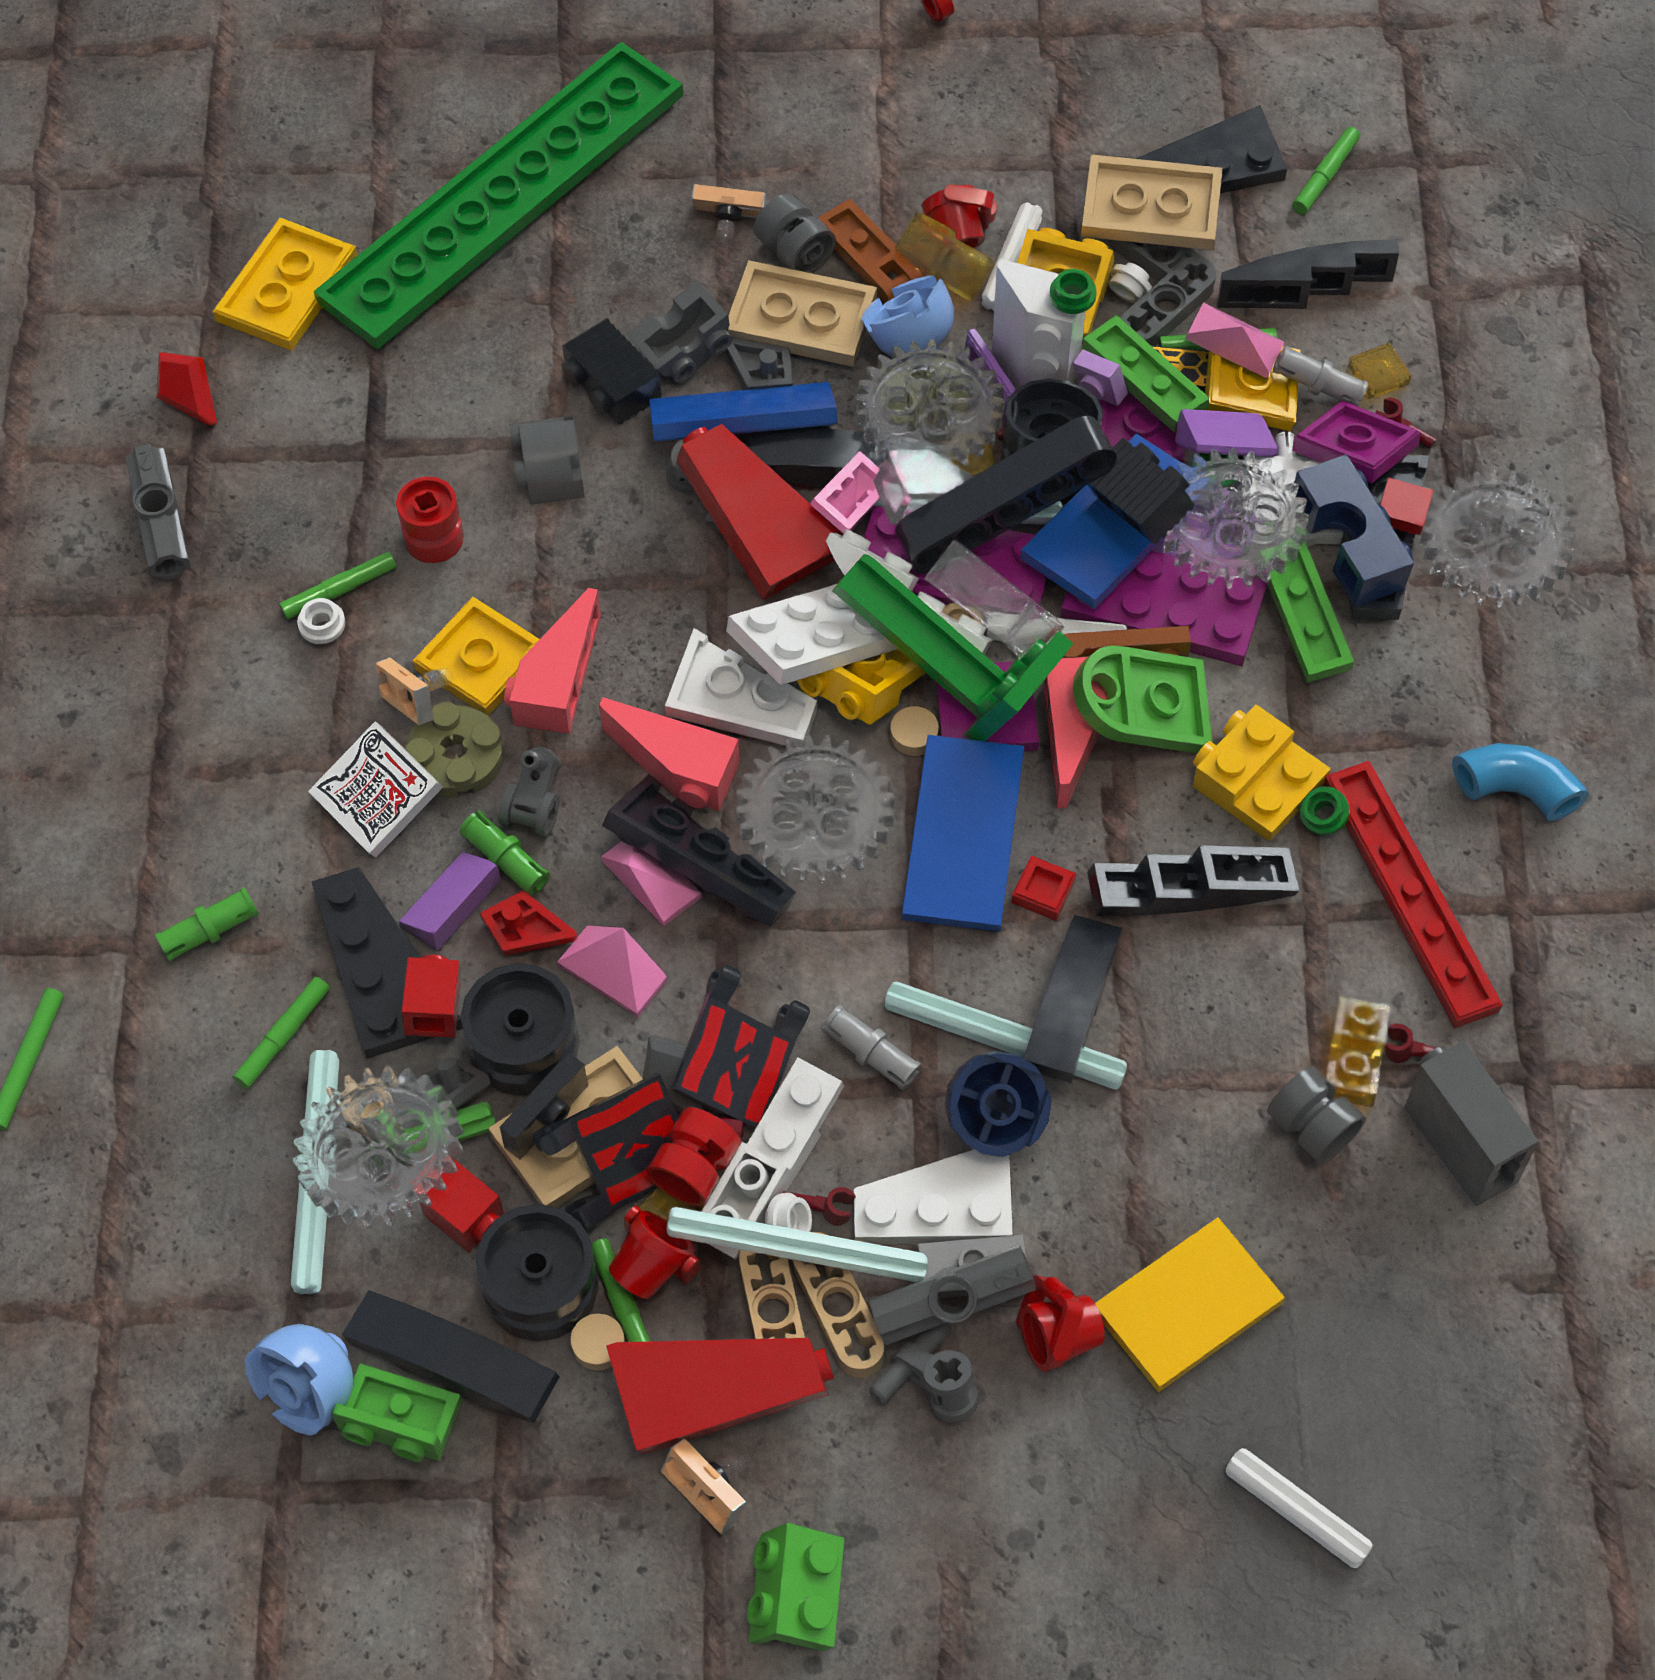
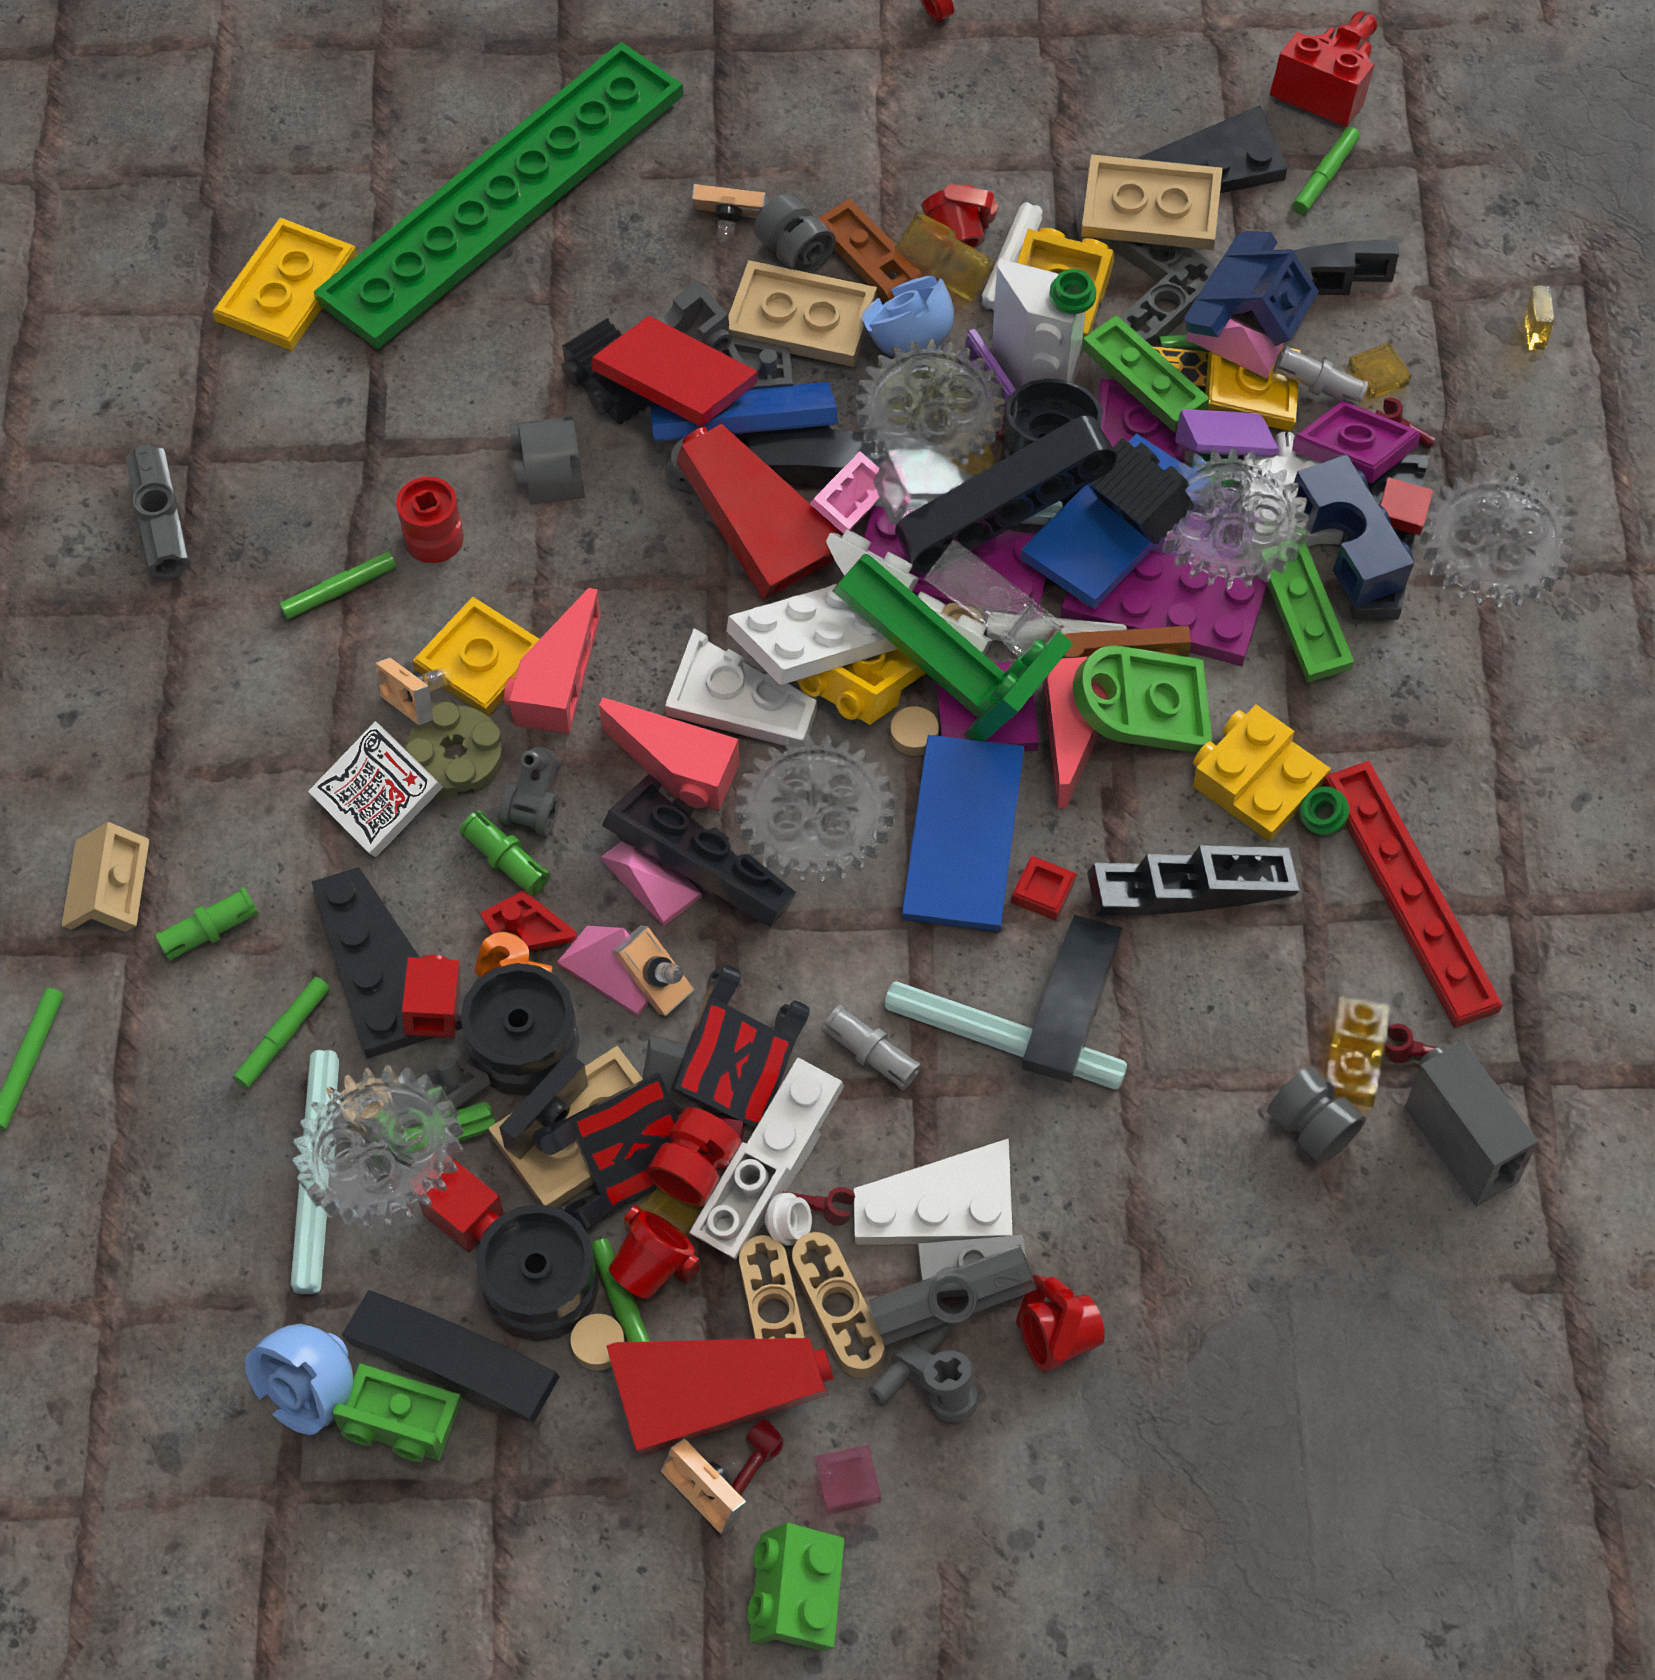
red piece [156,352,217,425] -> none
white plate [297,598,345,644] -> none
medium lavender slope [399,852,501,951] -> none
light aqua axle [666,1207,928,1282] -> none
dark blue cylinder [944,1051,1052,1157] -> none
lavender plate [1072,349,1128,406] -> none
yellow tile [1095,1217,1285,1393] -> none
white plate [1109,263,1152,303] -> none
white axle [1226,1448,1373,1568] -> none
dark azure cylinder [1452,743,1589,821] -> none
none -> tan panel [62,822,149,932]
none -> orange piece [474,932,552,978]
none -> red tile [592,316,758,427]
none -> light nougat piece [612,925,694,1016]
none -> dark red hand [731,1419,783,1496]
none -> clear pink plate [815,1444,881,1515]
none -> dark blue plate [1185,231,1319,346]
none -> red brick [1269,11,1377,127]
none -> clear yellow tile [1524,286,1554,350]

